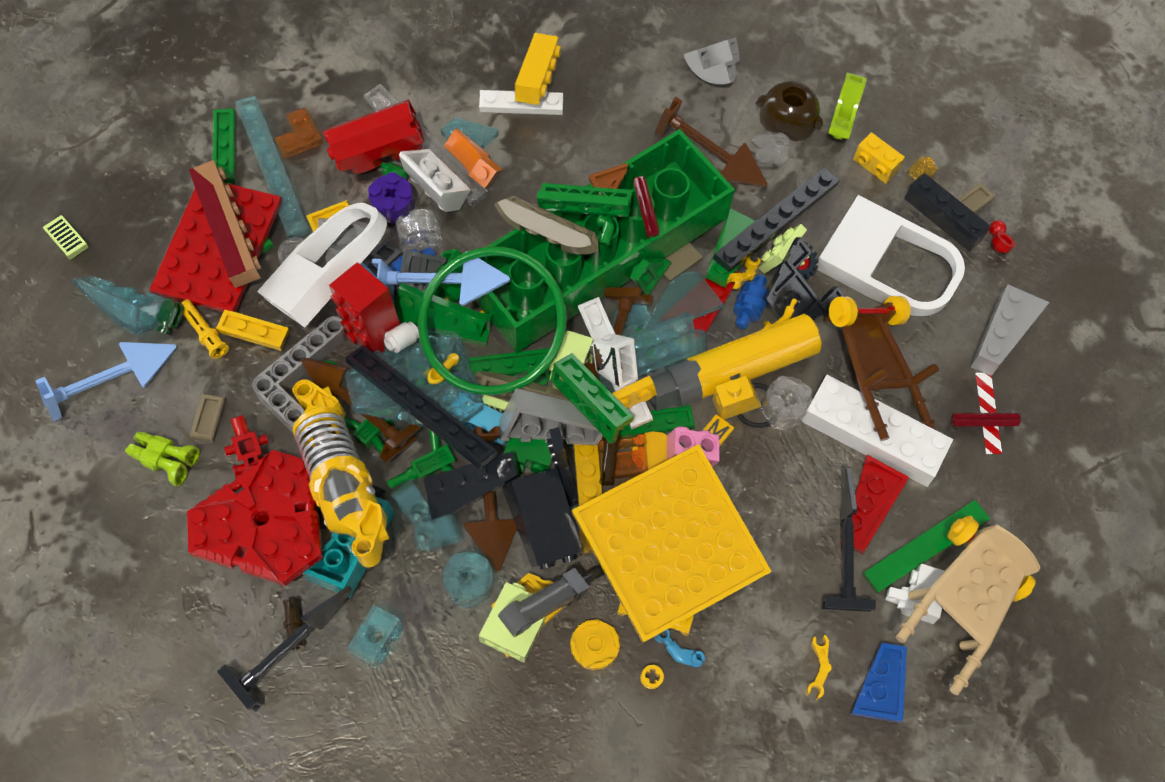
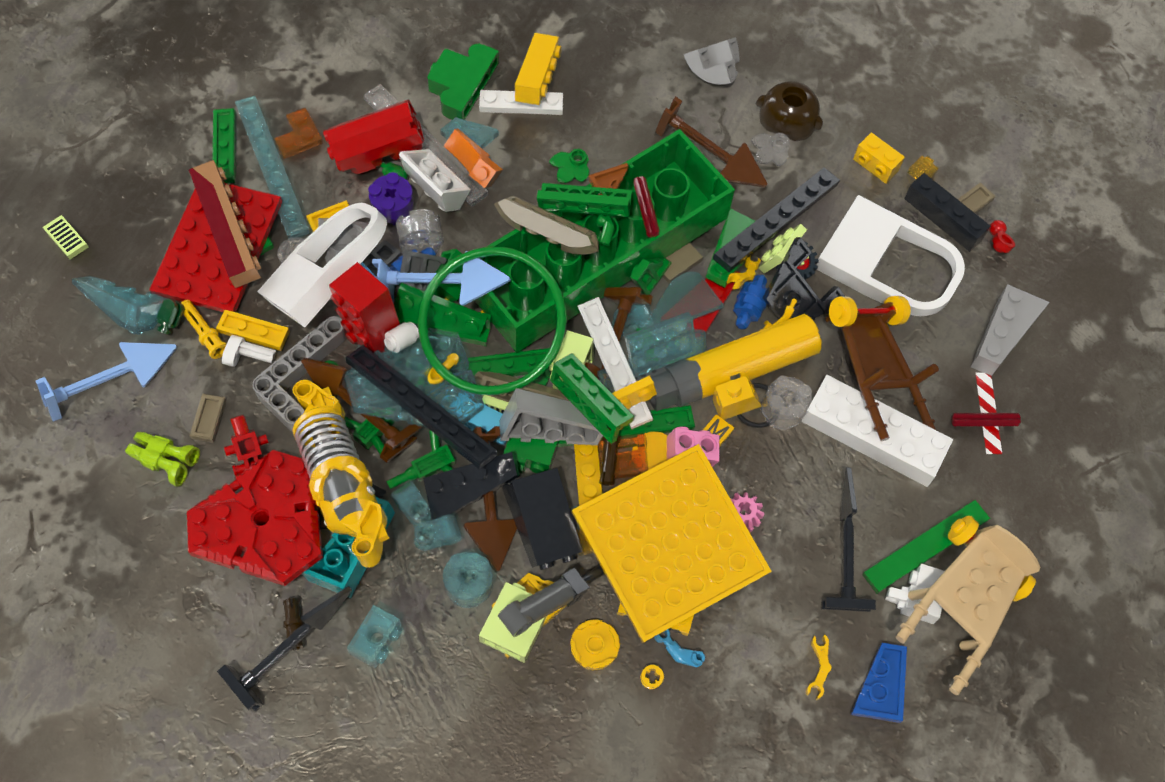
black wing [547,427,579,506] -> none
white torso [589,334,638,388] -> none
lime arch [828,73,867,139] -> none
red wing [842,454,909,555] -> none
none -> white piece [222,335,276,367]
none -> green brick [427,44,499,124]
none -> green plate [549,149,589,183]
none -> bright pink gear [730,492,764,532]

